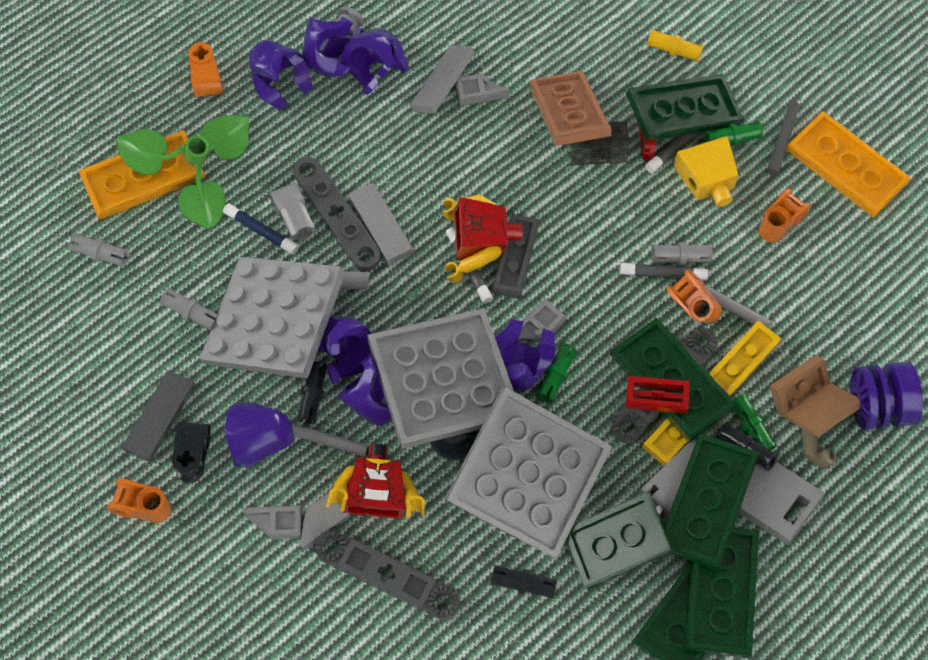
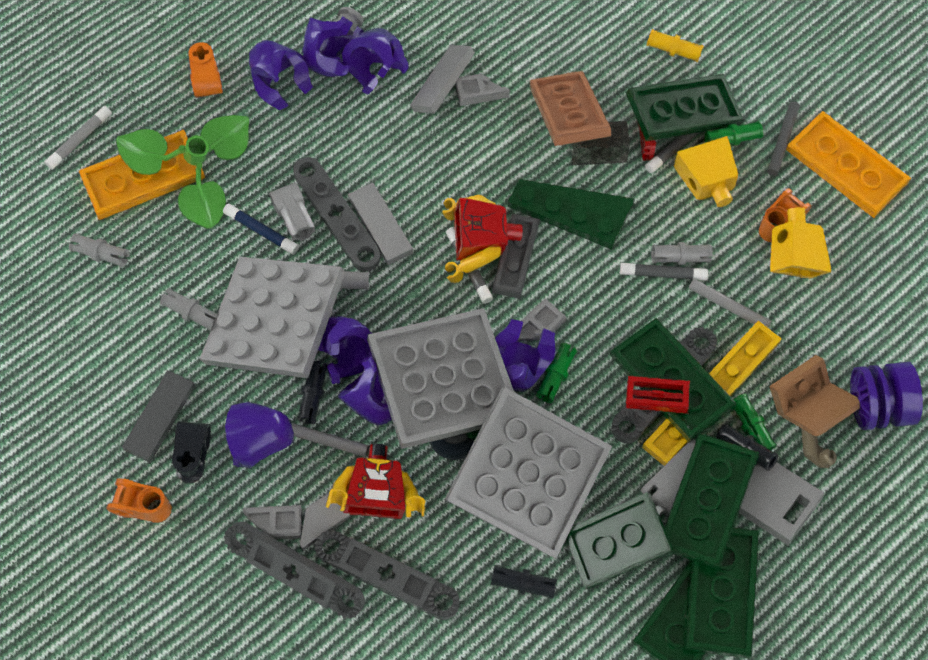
orange piece [666,269,722,324] -> none
none -> light grey bar [44,106,112,170]
none -> dark grey piece [224,522,365,619]
none -> dark green wing [507,179,635,250]
none -> yellow torso [770,207,831,279]

